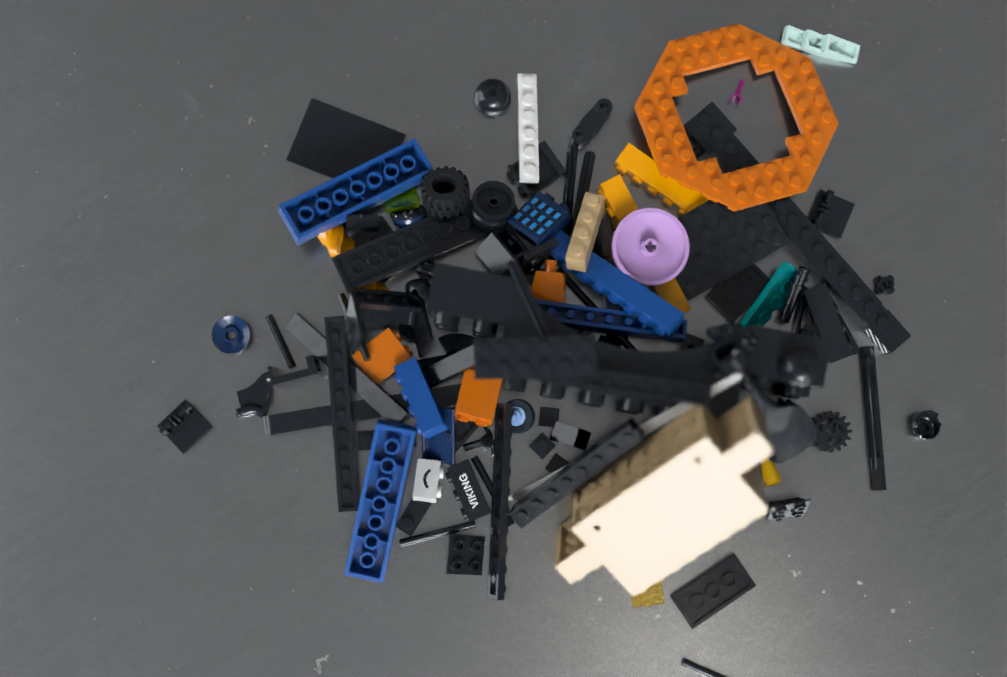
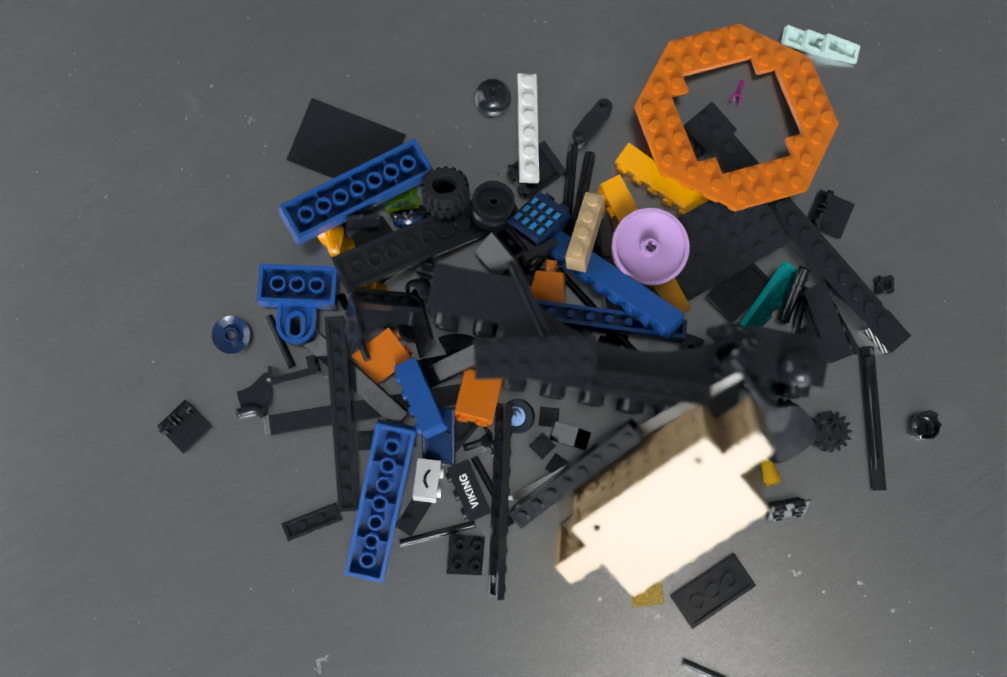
none -> blue brick [257,263,339,345]
none -> black tile [281,502,343,542]

